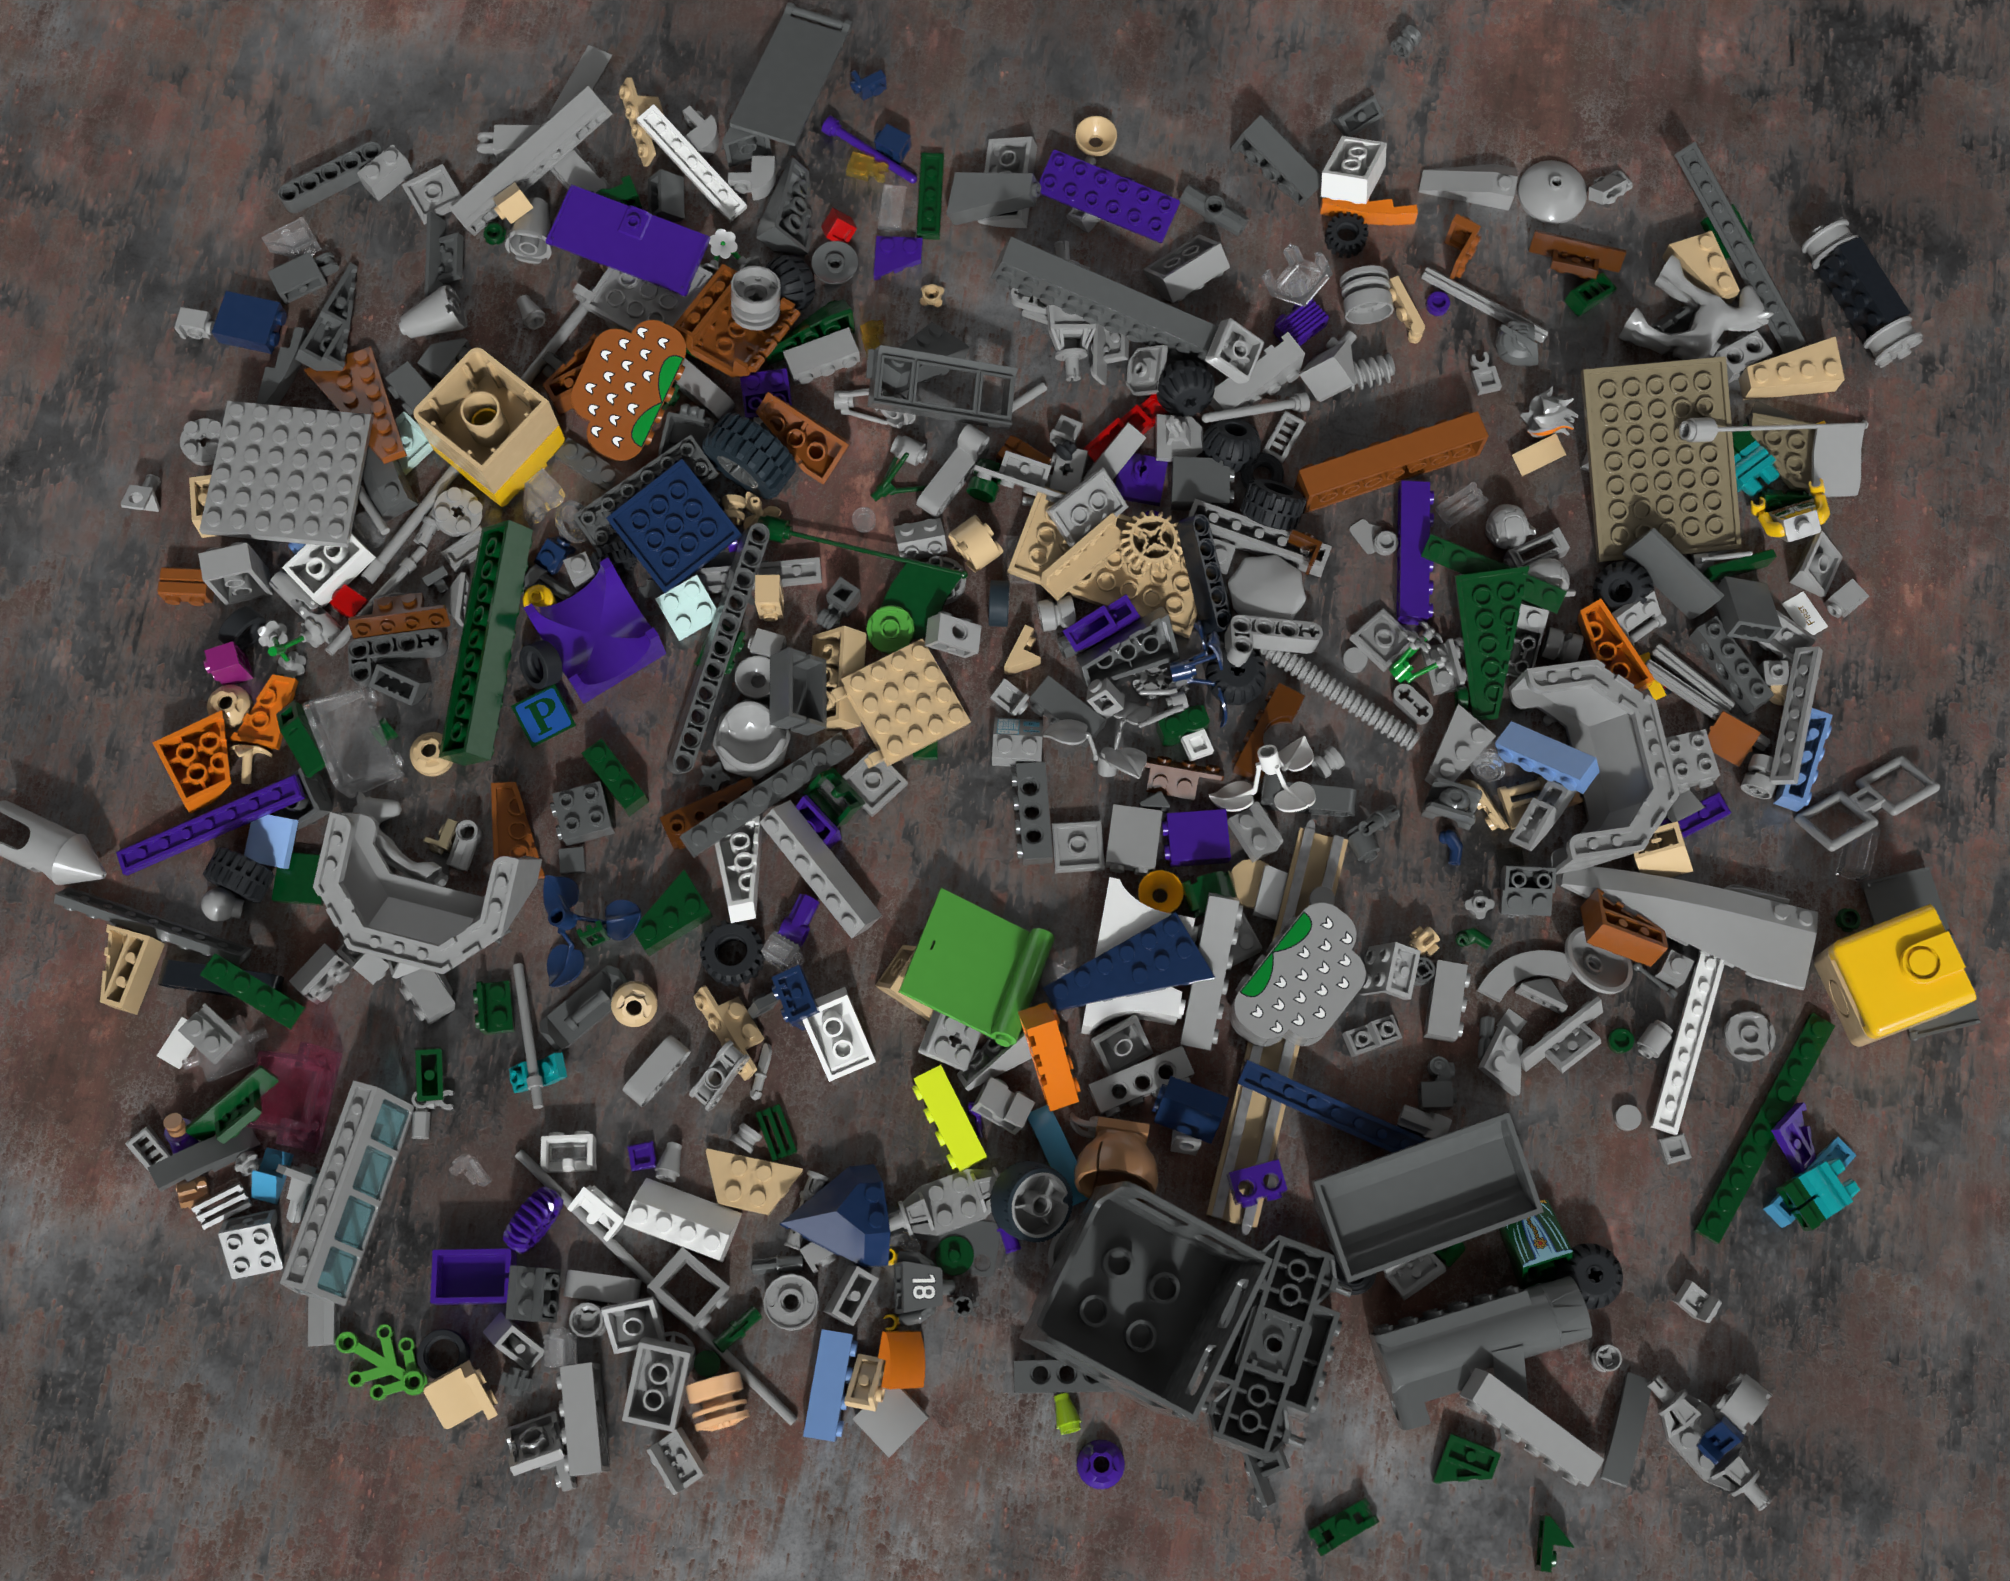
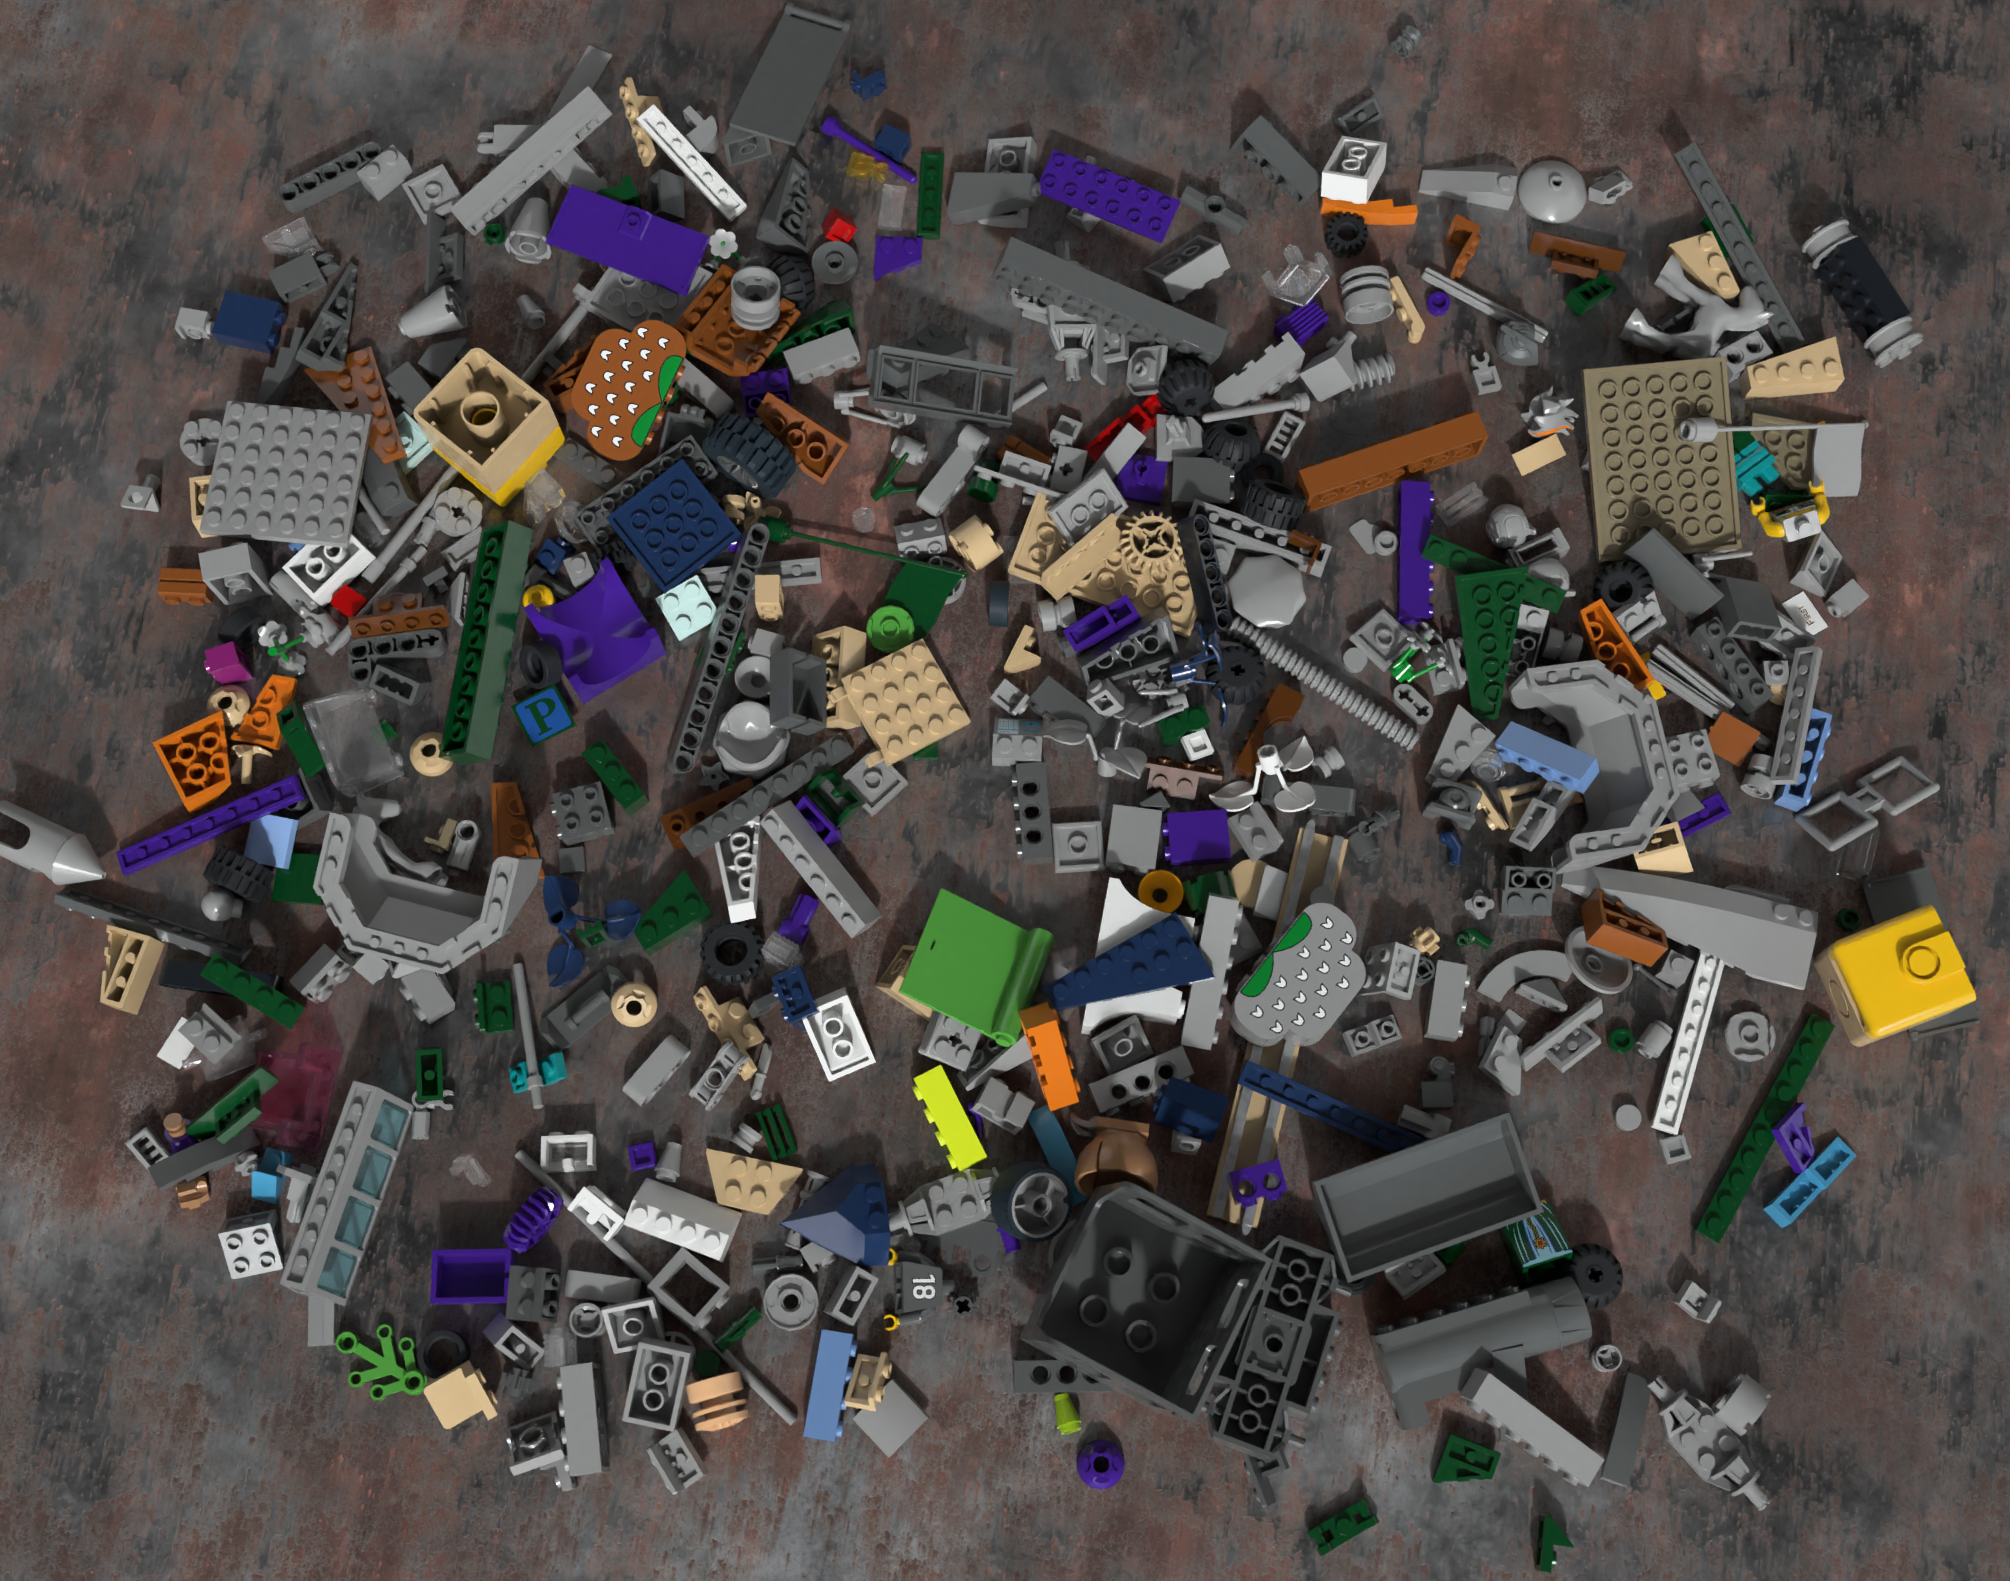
light grey tile [191,1182,252,1230] -> none
tan brick [492,182,534,224] -> none
light grey brick [728,156,777,201] -> none
dark grey brick [816,577,862,631] -> none
clear yellow bracket [860,320,884,357] -> none
orange slope [878,1330,925,1390] -> none
tan plate [920,284,944,308] -> none
light grey brick [925,612,982,658] -> none
dark green piece [935,1236,974,1276] -> none
black piece [1056,440,1077,461] -> none
tan piece [1075,116,1117,157] -> none
light grey brick [1205,318,1264,384] -> none
light grey beam [1224,615,1323,667] -> none
dark green tile [1454,686,1468,710] -> none
dark blue bracket [1696,1416,1745,1465] -> none
dark green tile [1703,549,1777,582] -> none
teal hips [1775,1158,1860,1231] -> none

